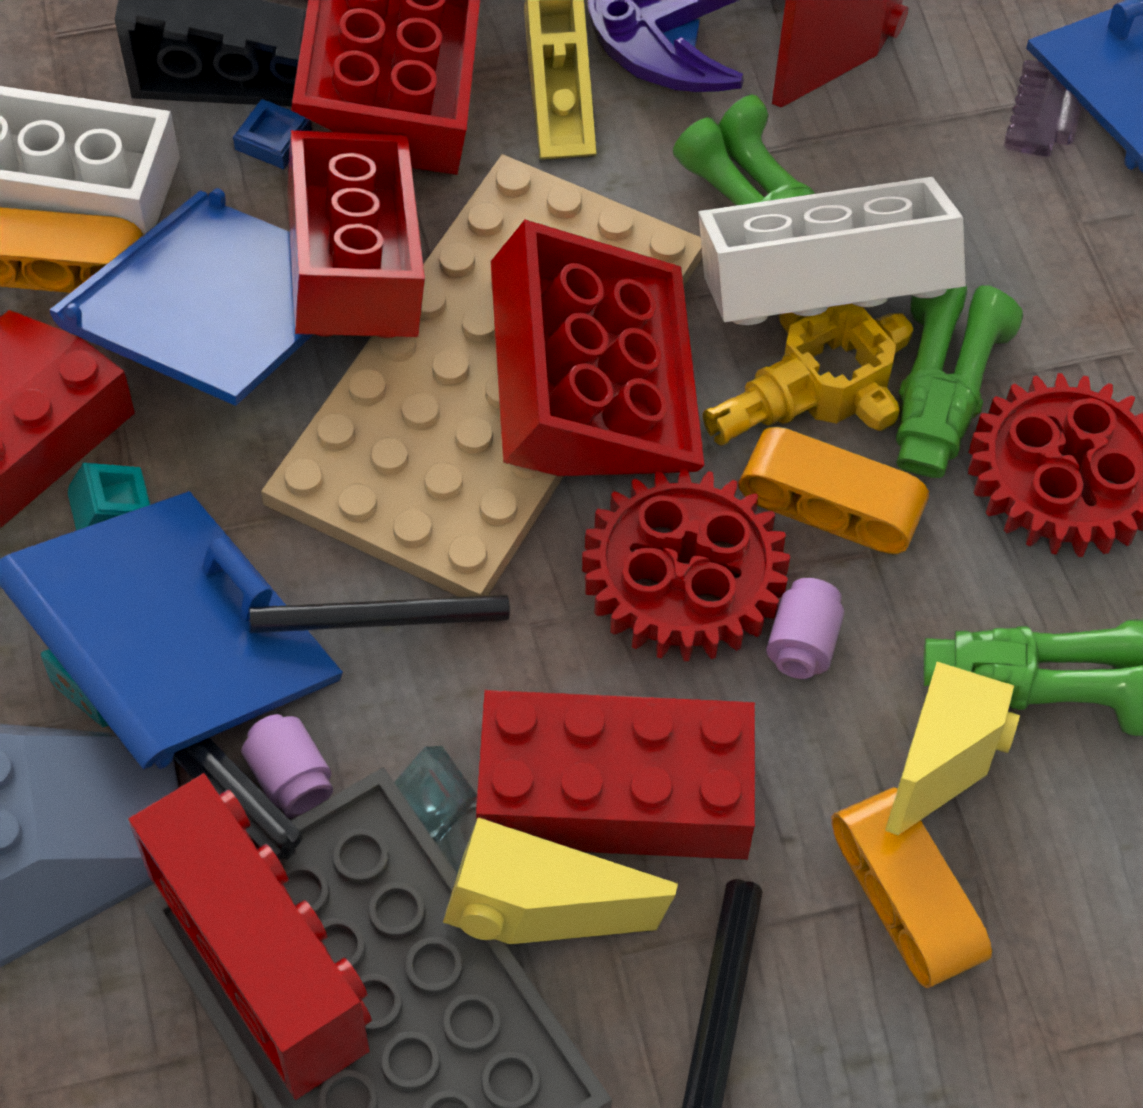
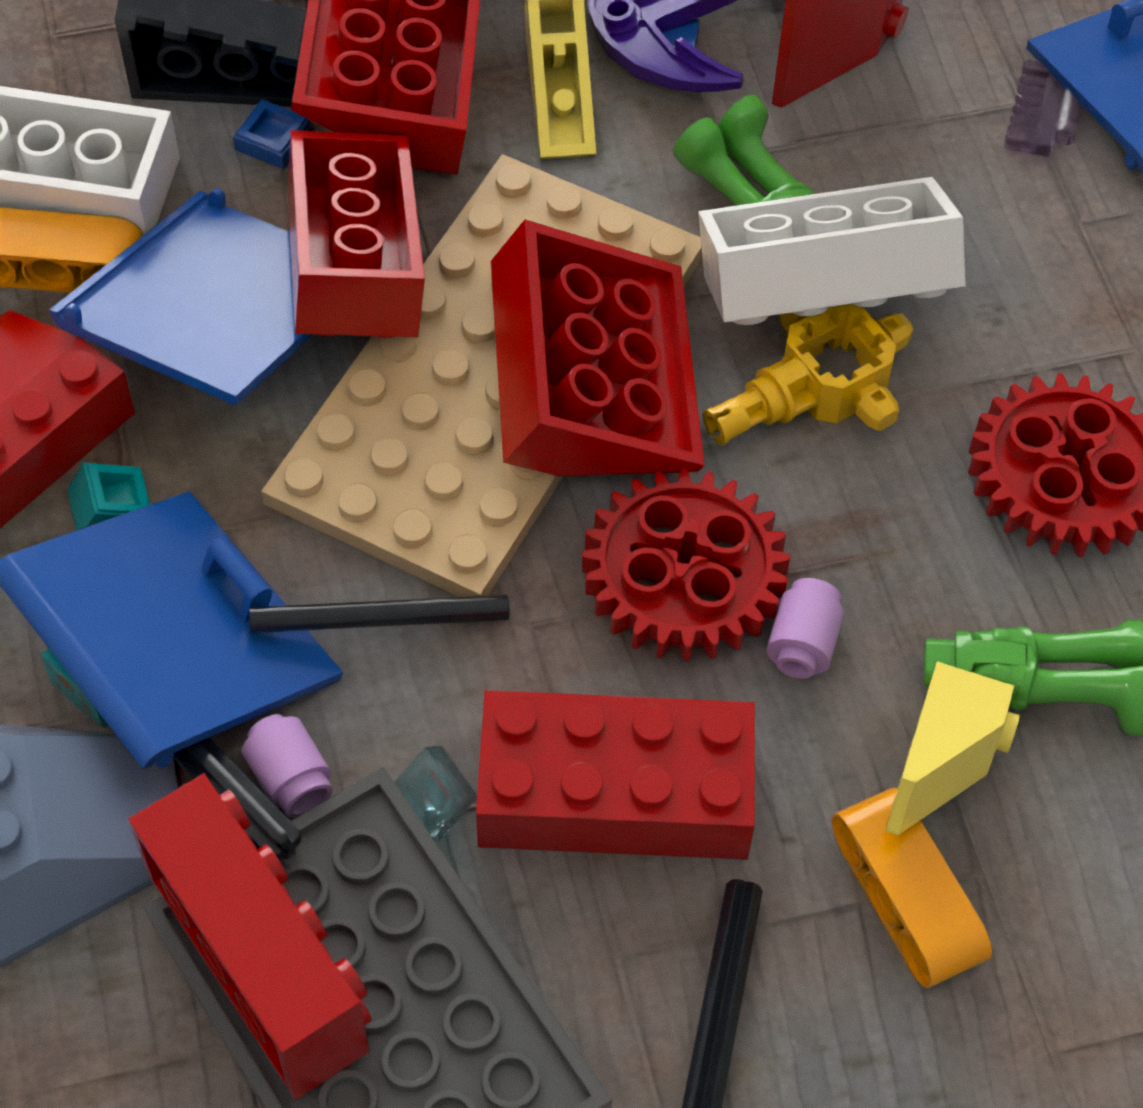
light yellow slope [443,818,678,944] -> none
light orange beam [738,427,929,554] -> none
bright green piece [896,285,1023,478] -> none

